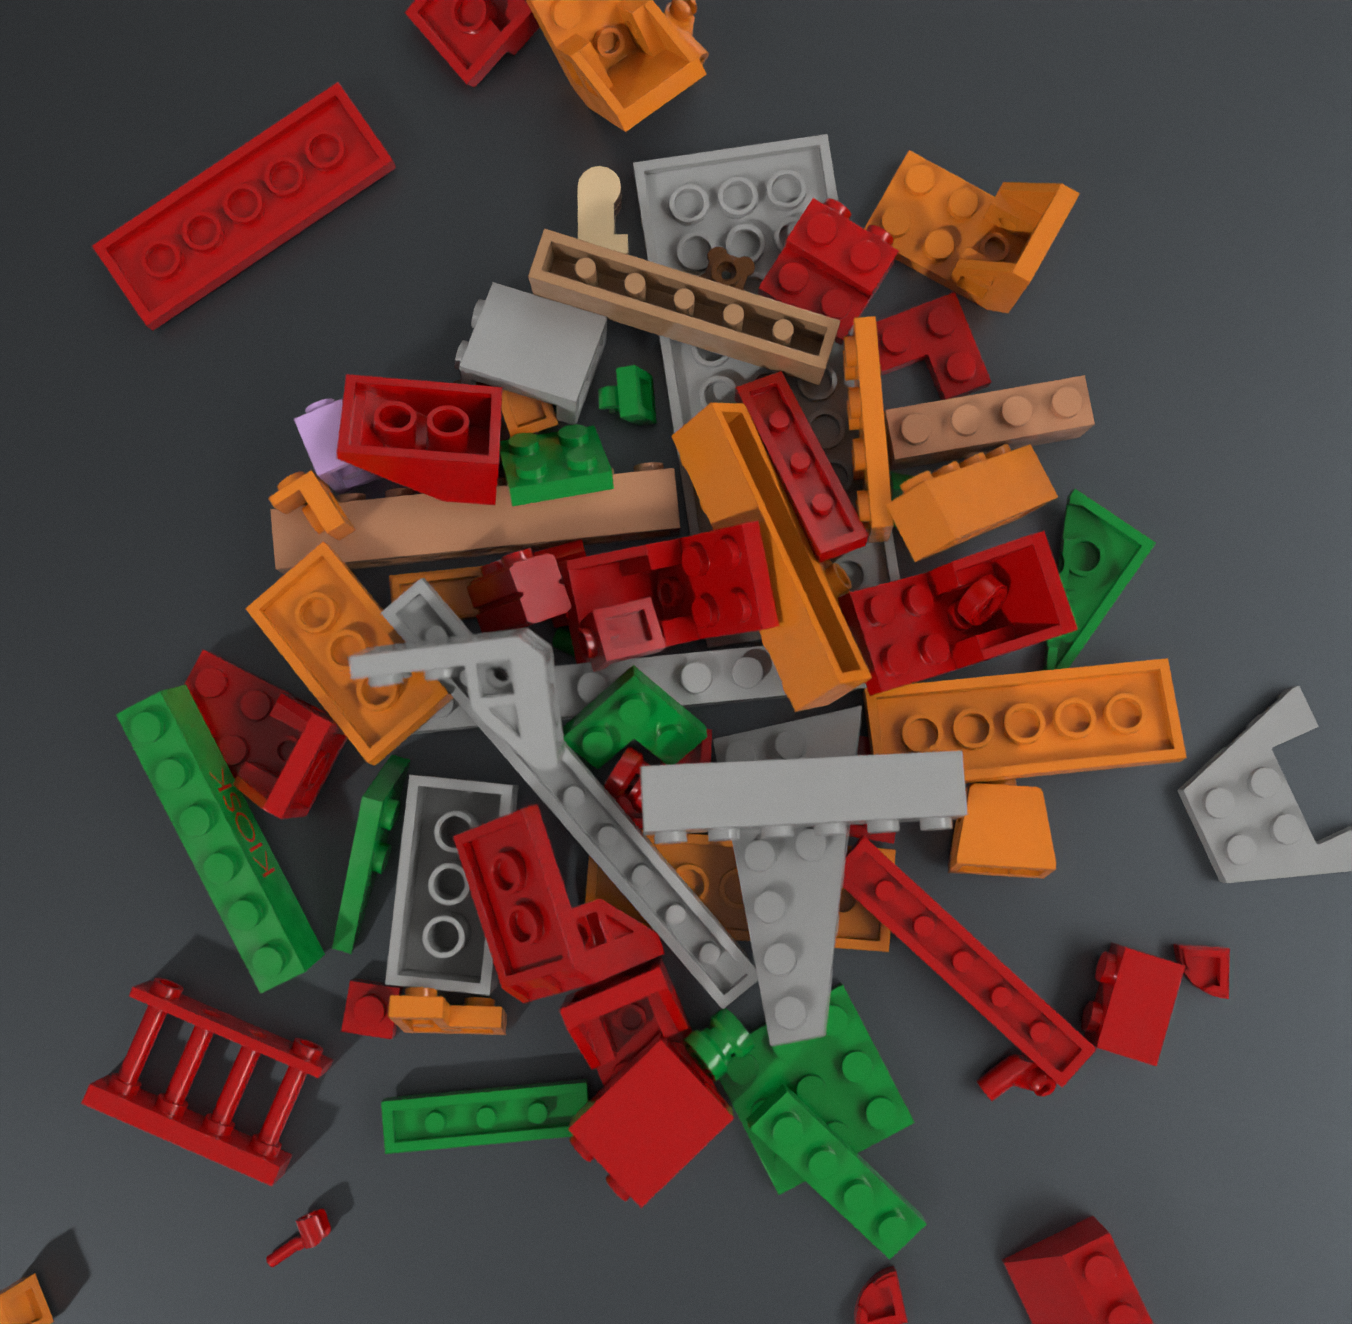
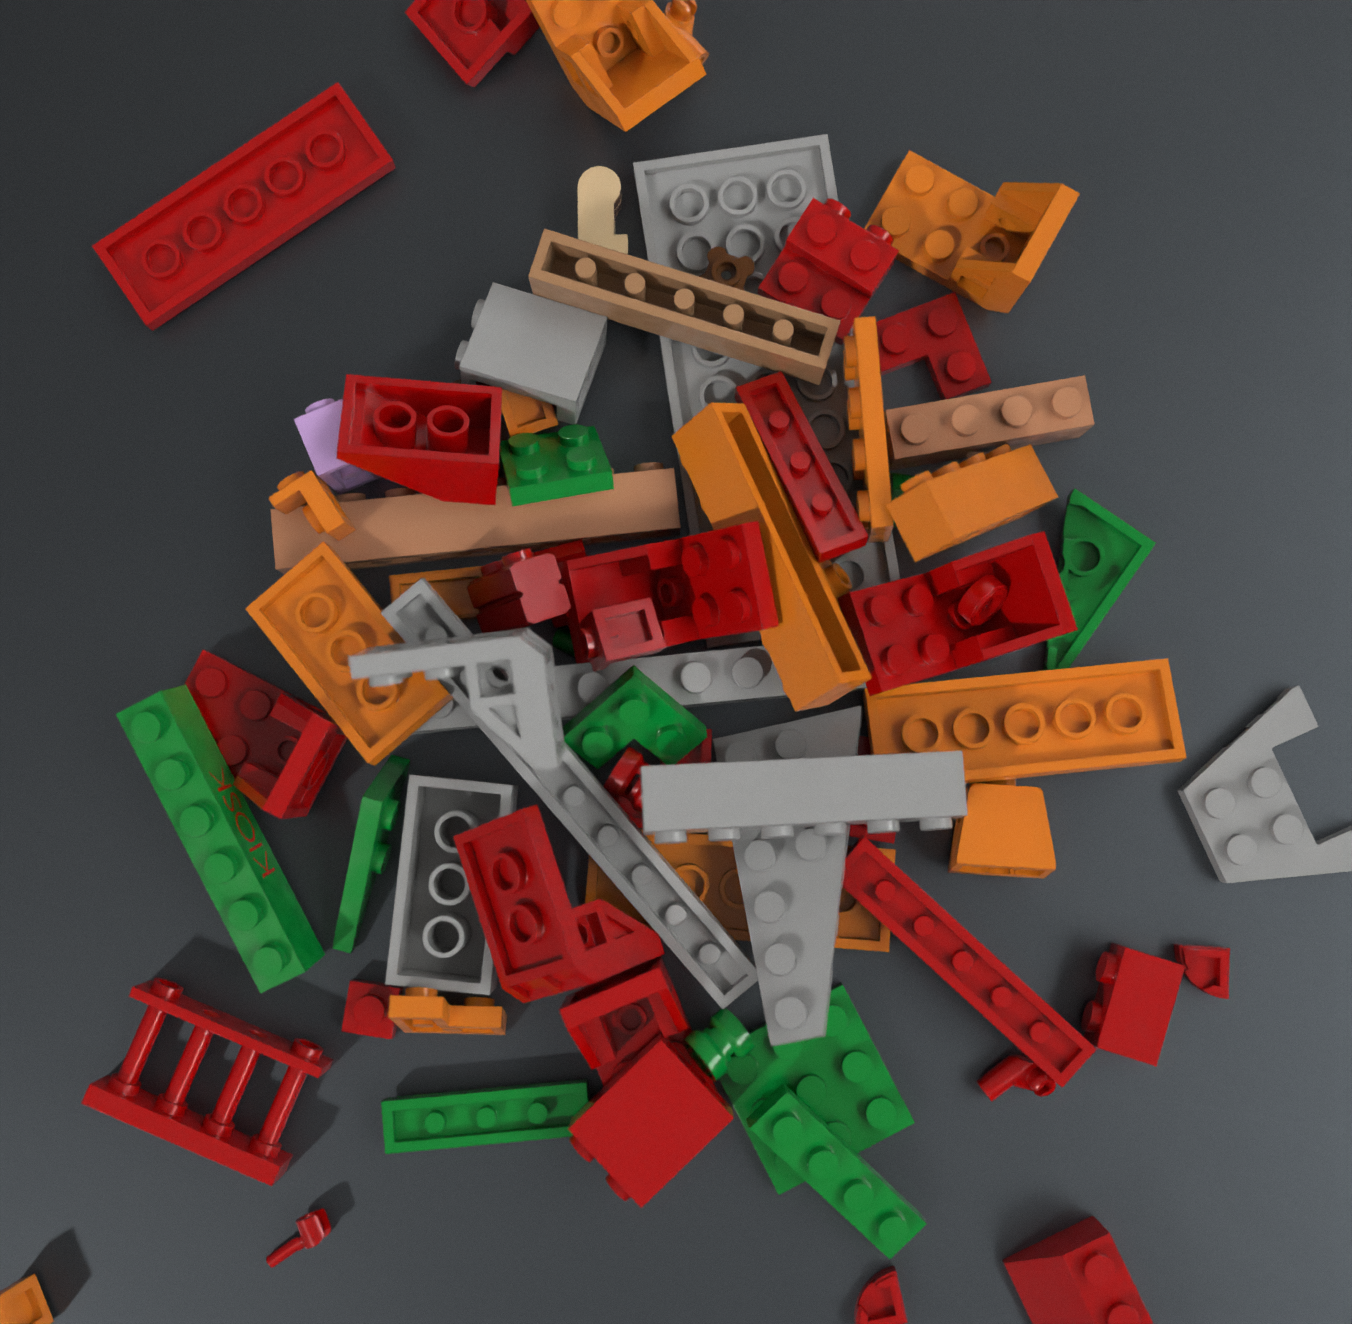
green tile [598,365,657,427] -> none

